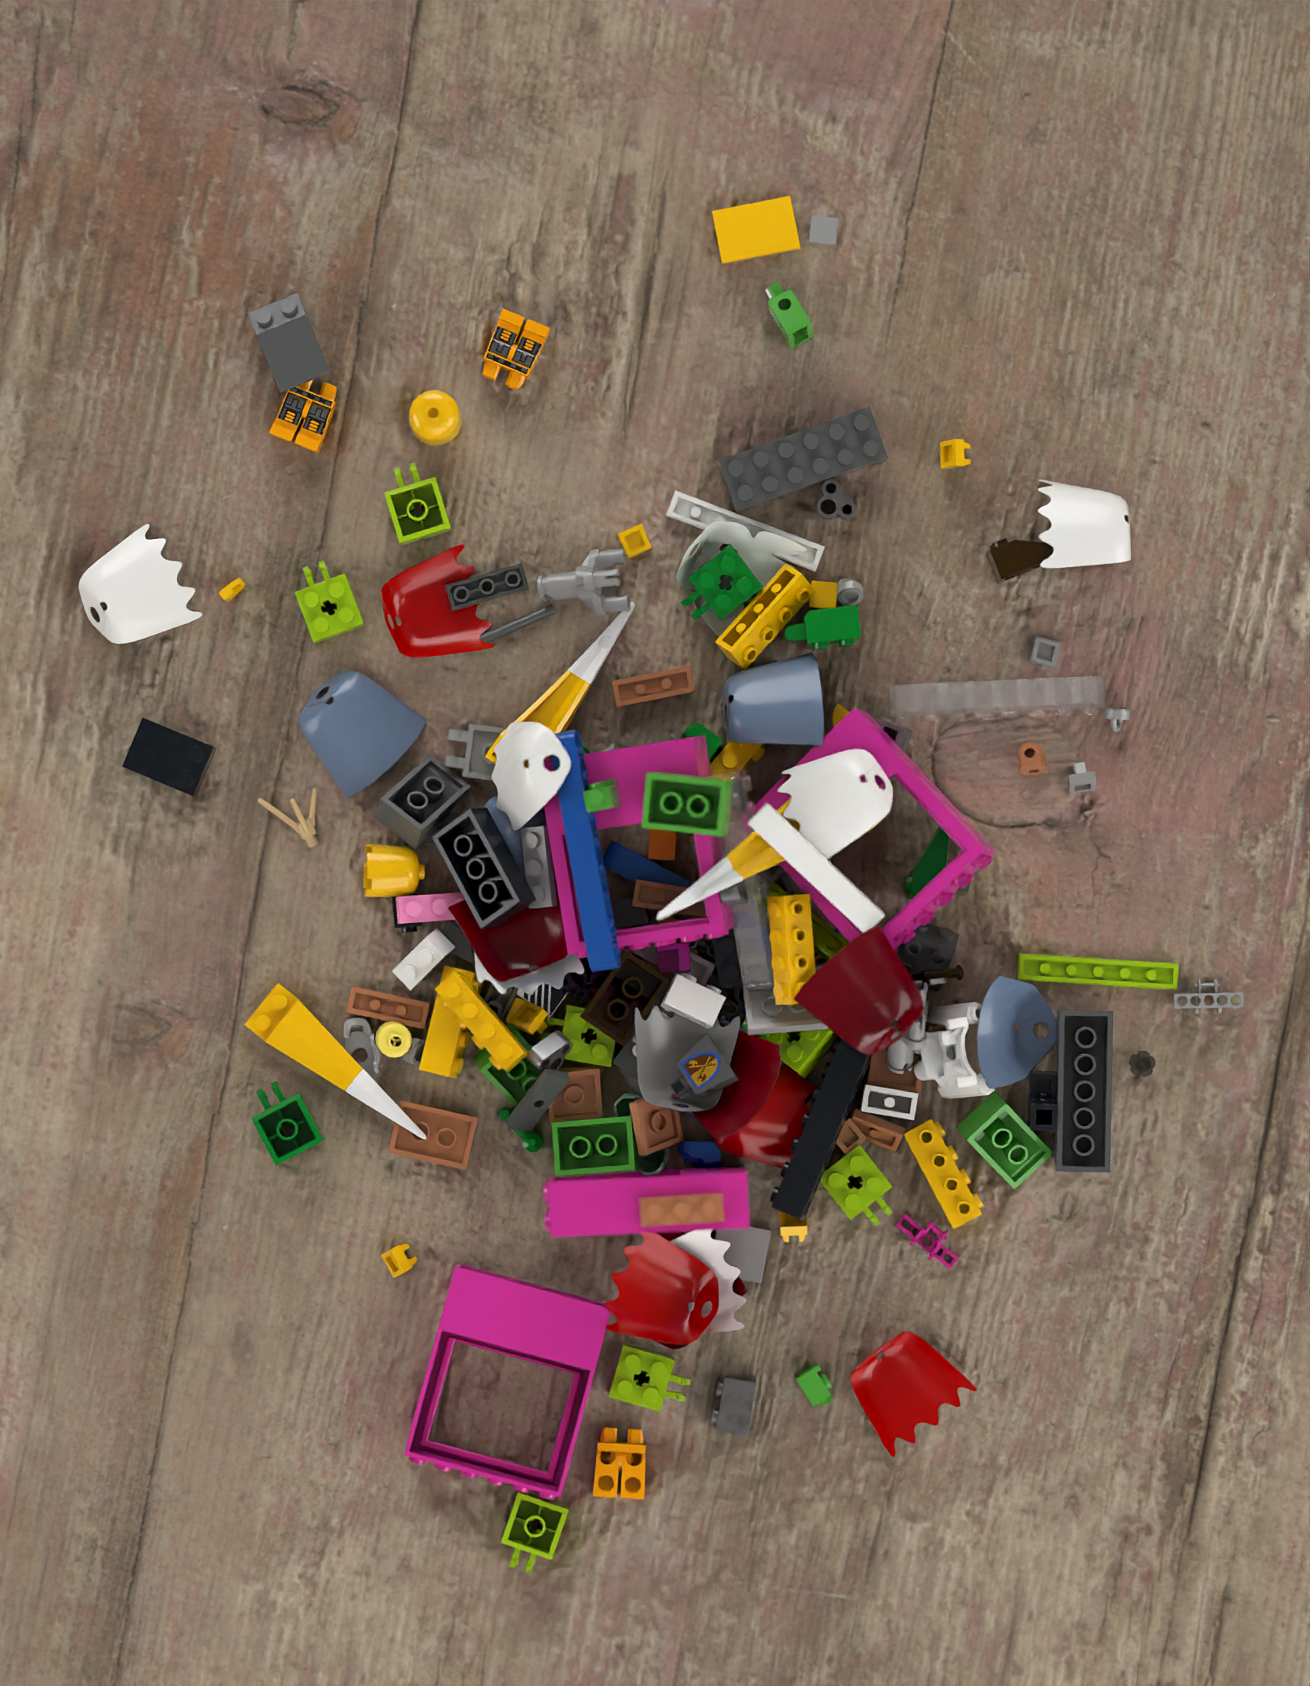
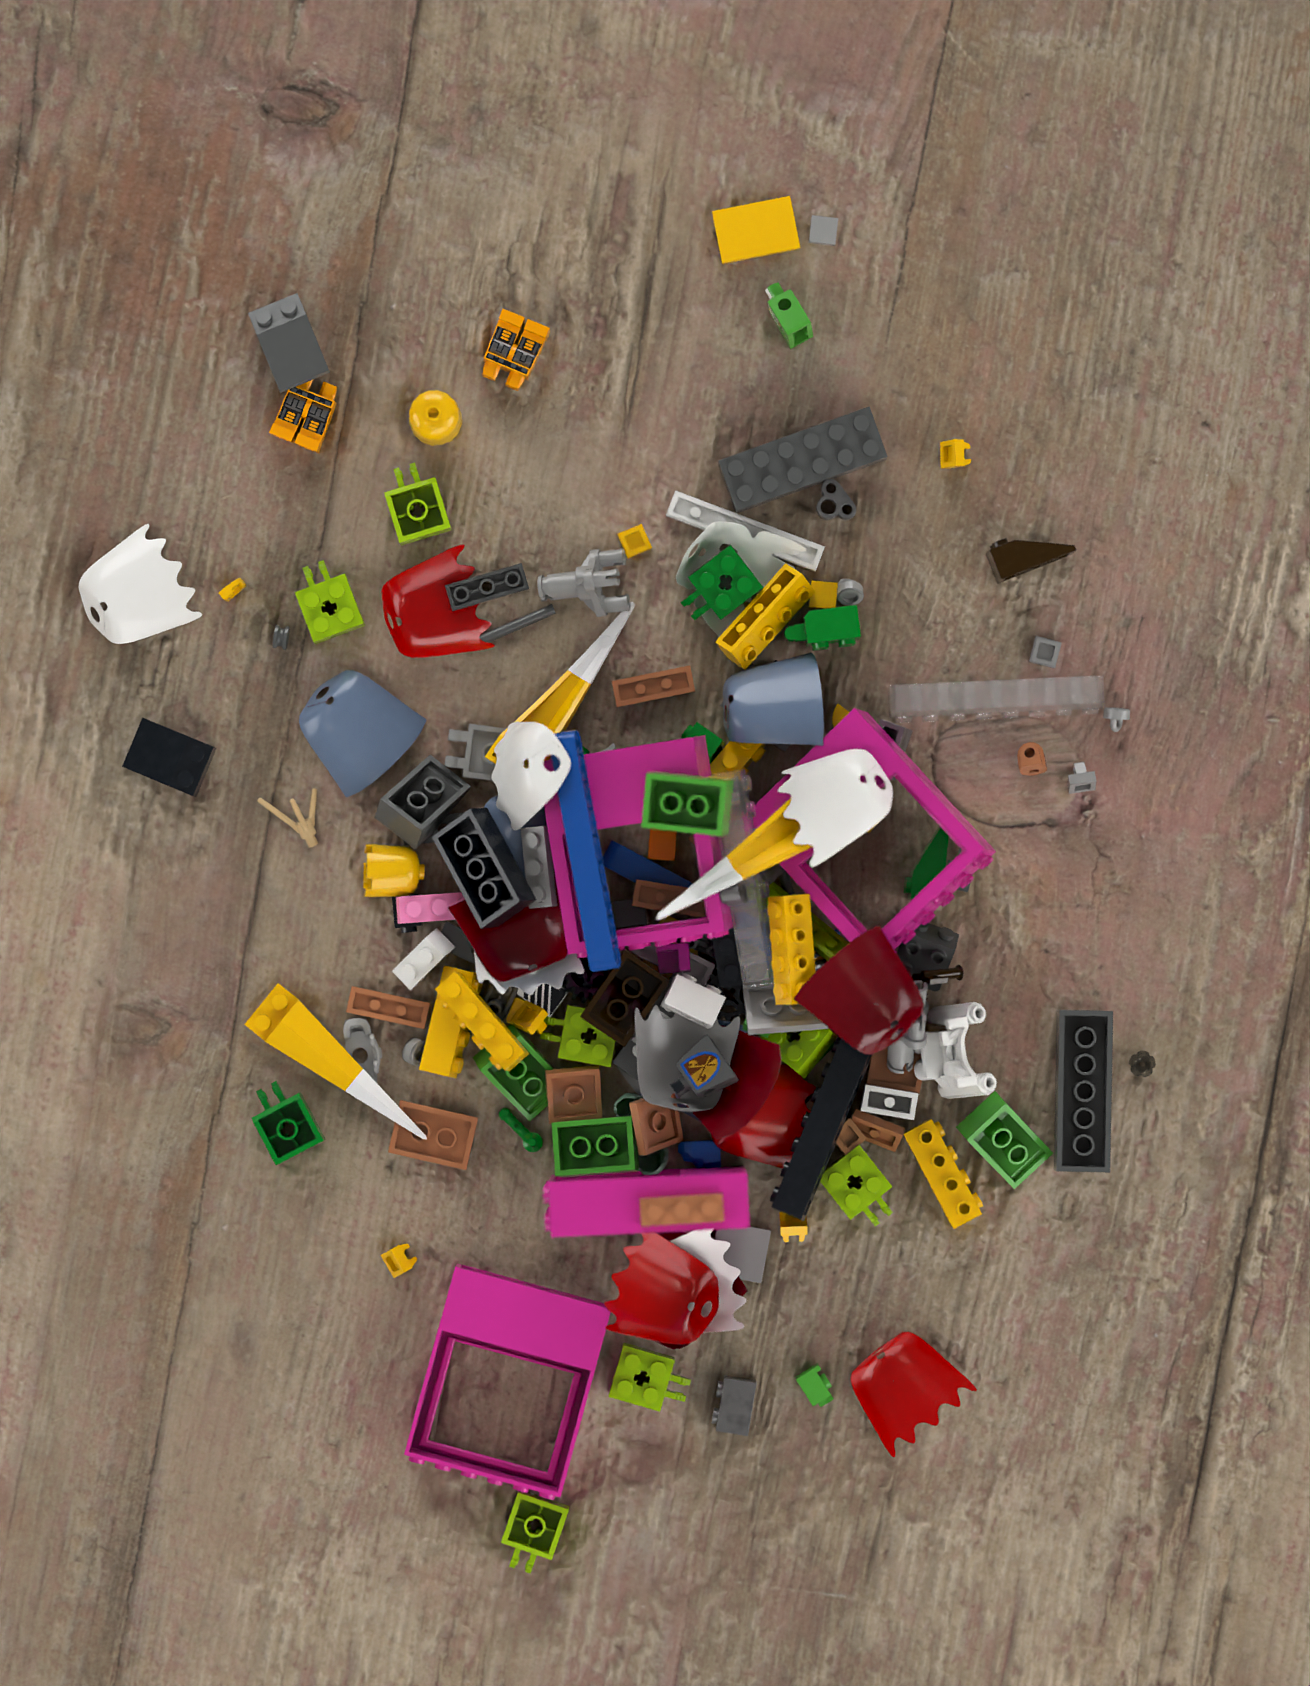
light yellow head [375,1021,412,1058] -> none
dark grey tile [505,1069,570,1132] -> none
flat silver piece [526,1030,573,1071] -> none
bright green brick [583,779,621,813] -> none
light orange hips [593,1427,646,1499] -> none
white tile [748,803,885,933] -> none
dark pink piece [896,1214,959,1269] -> none
sand blue piece [977,976,1057,1089] -> none
lime tile [1017,953,1179,990] -> none
black brick [1028,1071,1058,1131] -> none
white piece [1038,480,1131,568] -> none
light grey piece [1173,979,1244,1014] -> none
none -> dark grey bush [272,624,290,650]

